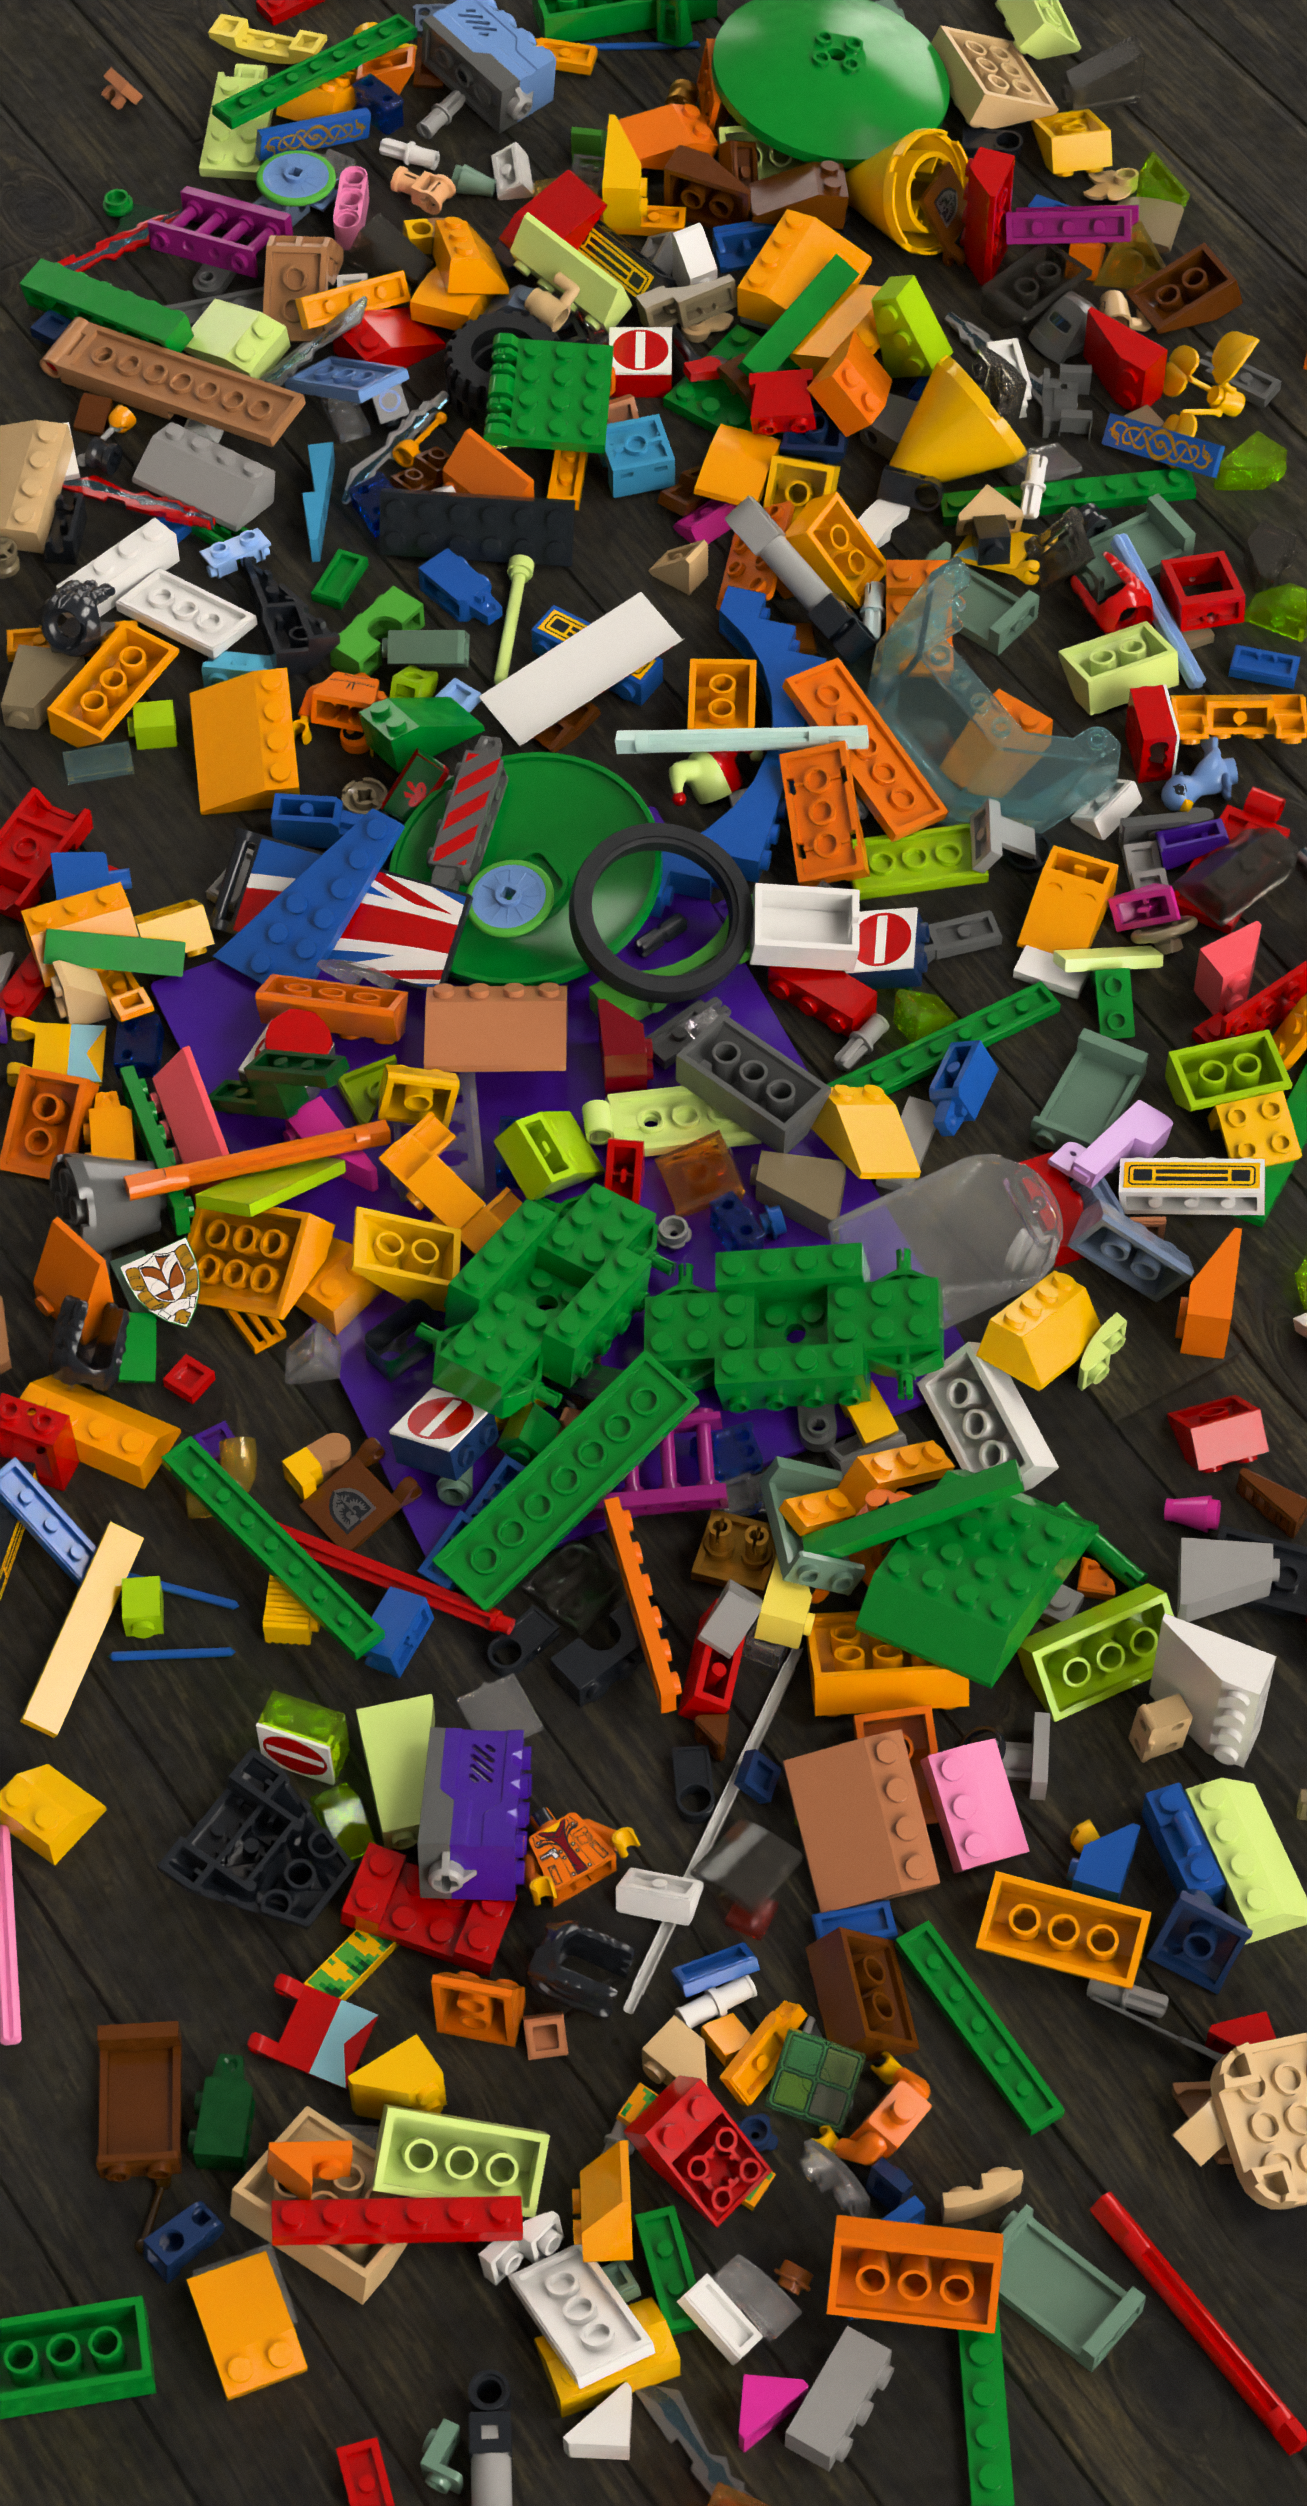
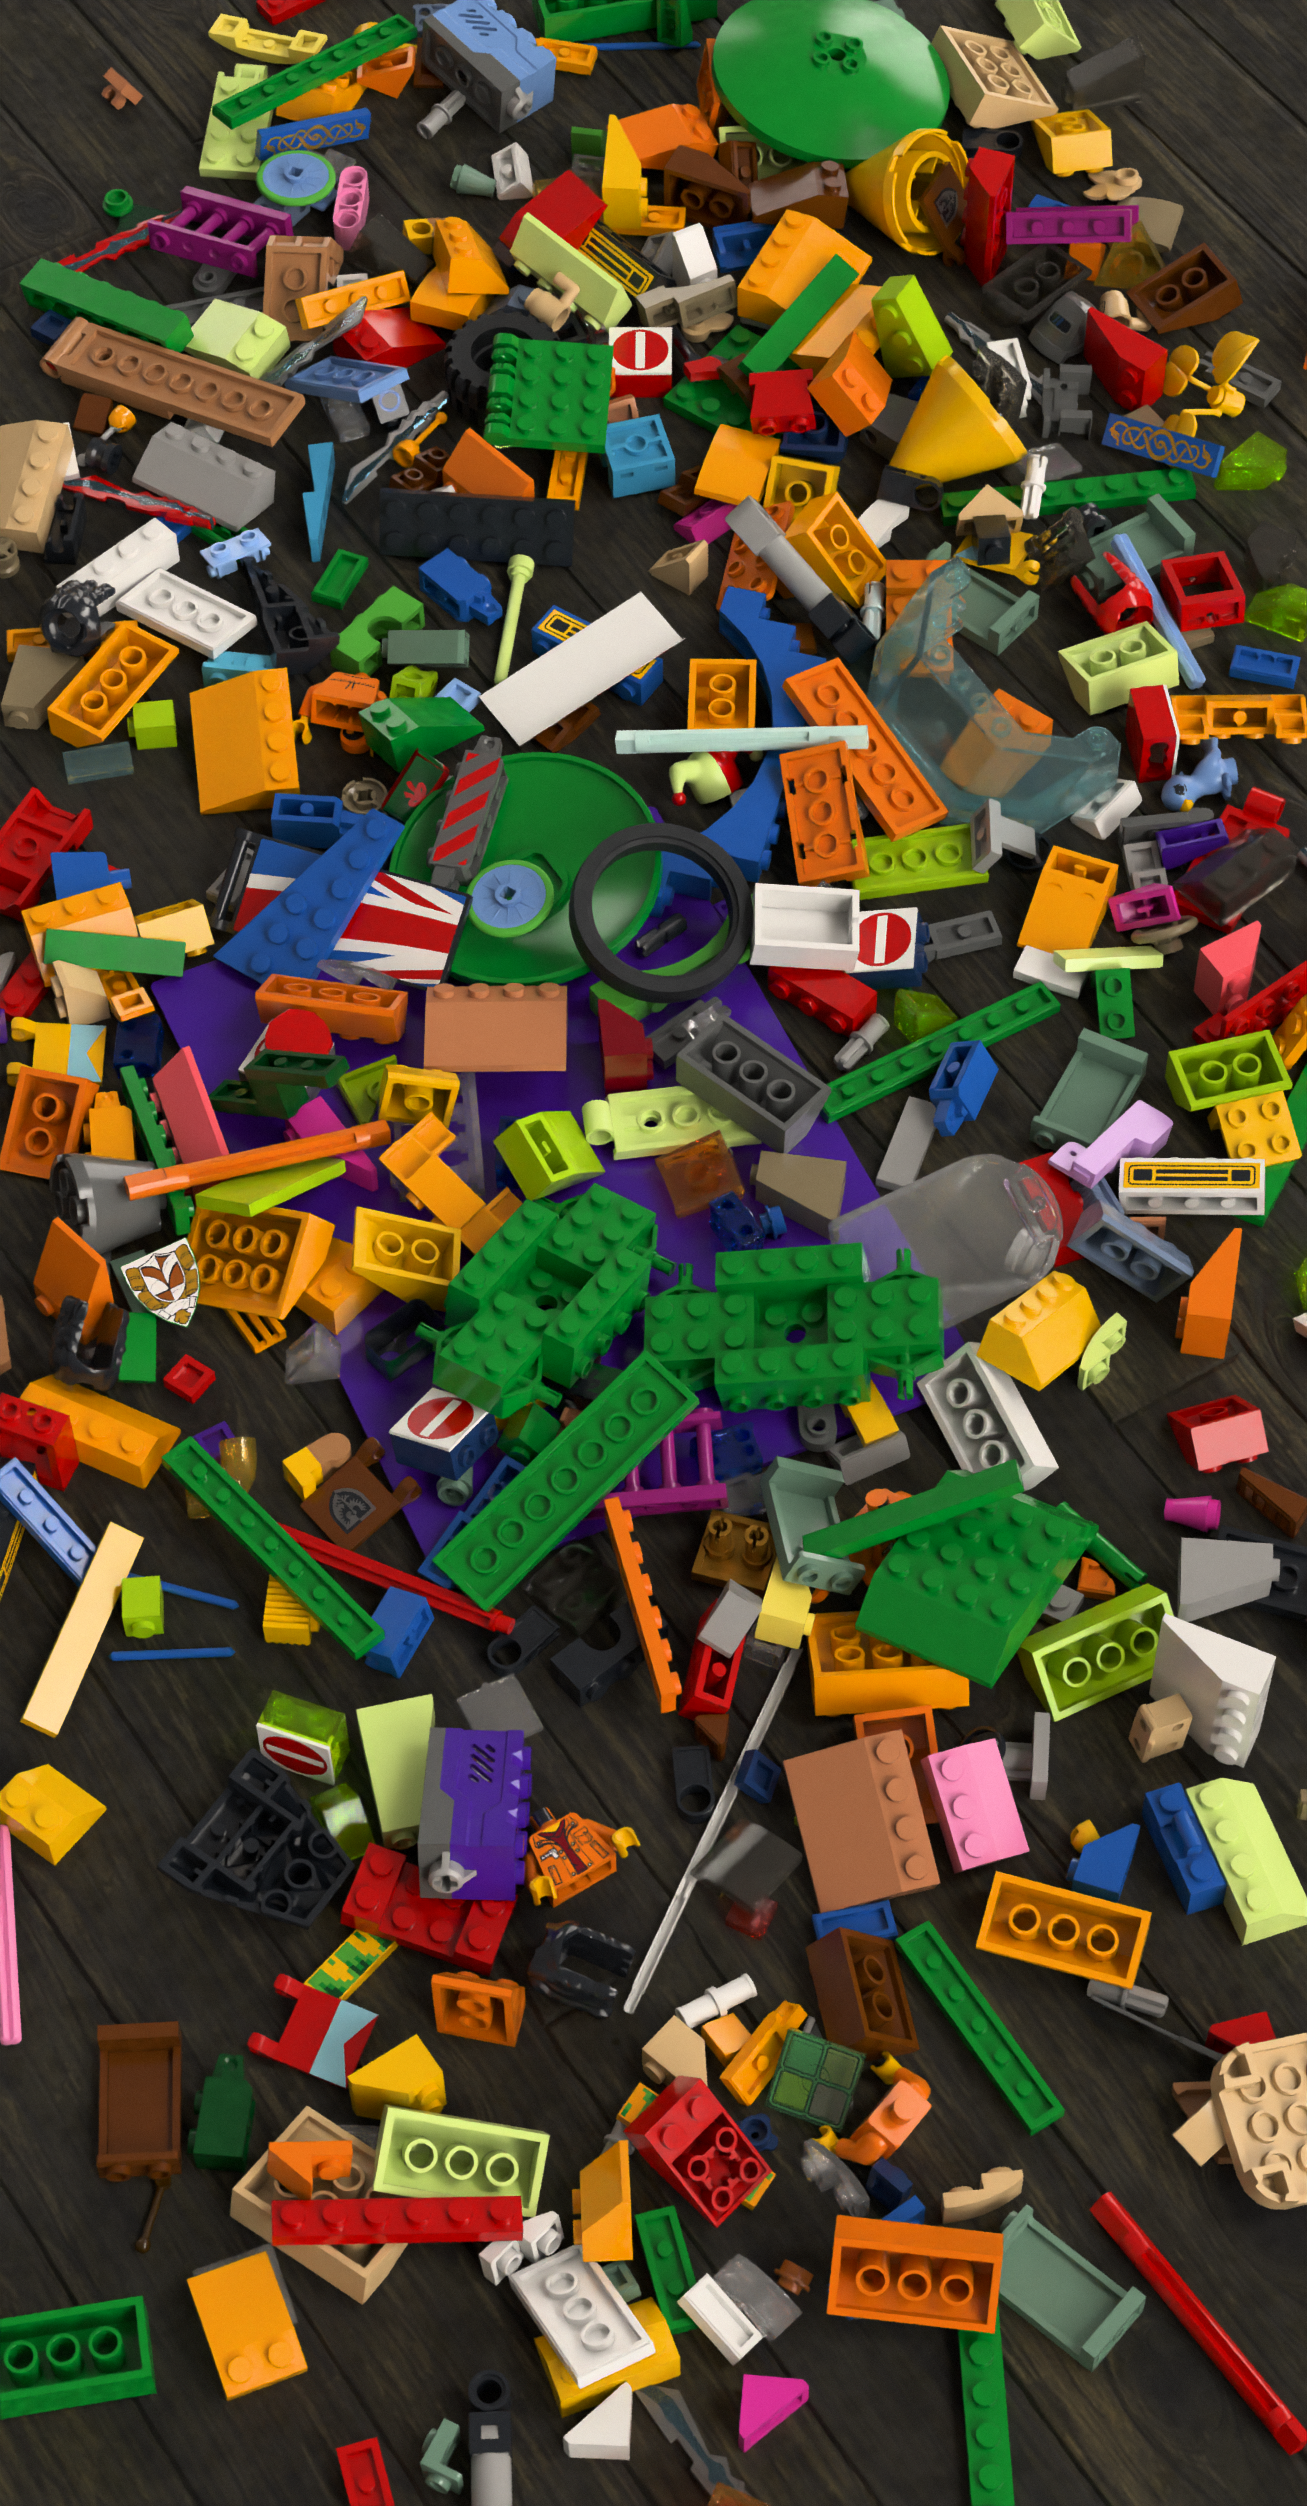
dark blue leg [143,2201,225,2284] -> none
clear blue piece [349,472,394,537] -> none
clear blue piece [352,74,404,136] -> none
white axle [379,138,440,170] -> none
light nougat connector [391,166,456,215] -> none
nougat slope [523,2011,569,2060] -> none
red slope [604,1138,645,1205] -> none
white slope [616,1867,704,1926] -> none
light grey plate [657,1215,692,1250] -> none
pearl gold wheel [665,79,699,106] -> none
blue tile [671,1942,760,1997] -> none
light orange bracket [778,1440,955,1537] -> none
light grey brick [785,2326,894,2471] -> none
yellow slope [811,1084,921,1179] -> none
clear neon green slope [1137,151,1190,209] -> none
dark blue slope [1146,1889,1253,1994] -> none

